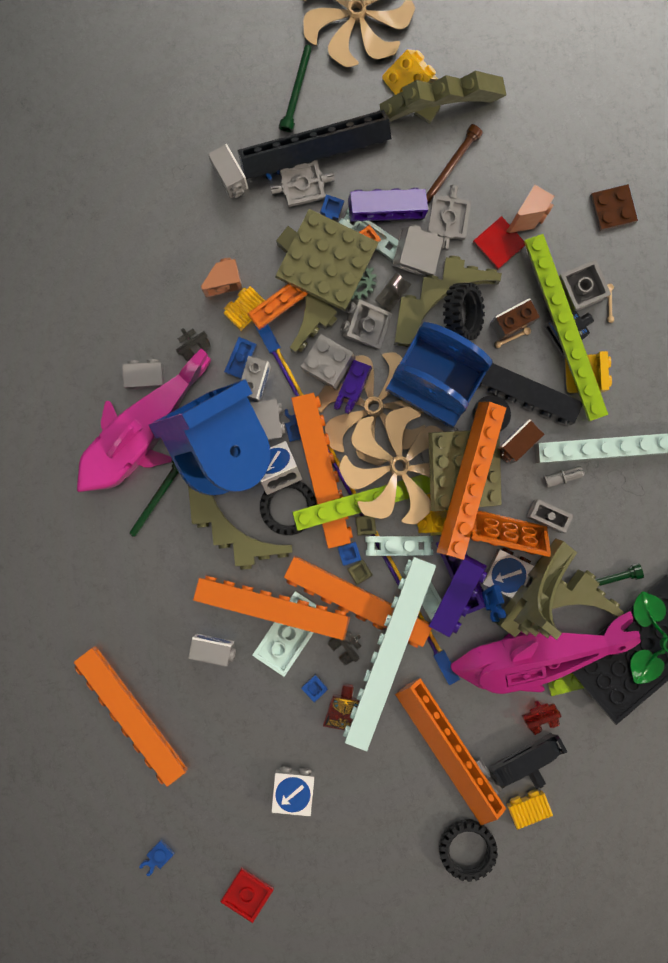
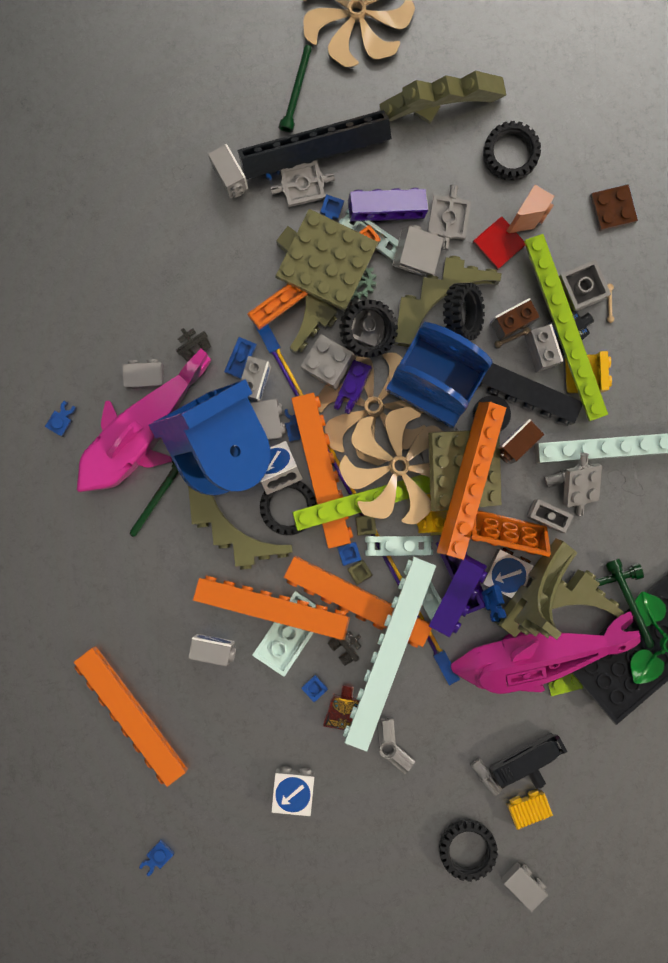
nougat slope [201,258,243,297] -> none
red tile [220,867,274,923] -> none
yellow brick [224,286,265,331] -> none
clear smoke hips [375,273,412,312] -> none
yellow bracket [382,49,438,95] -> none
orange brick [395,678,506,825] -> none
reddish brown piece [426,124,483,204] -> none
clear red hips [522,701,562,735] -> none
none -> blue plate [45,401,77,437]
none -> black tyre [339,300,398,358]
none -> light grey piece [377,718,415,774]
none -> black tyre [483,121,541,181]
none -> light grey brick [501,862,548,912]
none -> light grey piece [525,324,563,373]
none -> light grey plate [563,453,602,516]
none -> dark green piece [606,559,654,648]

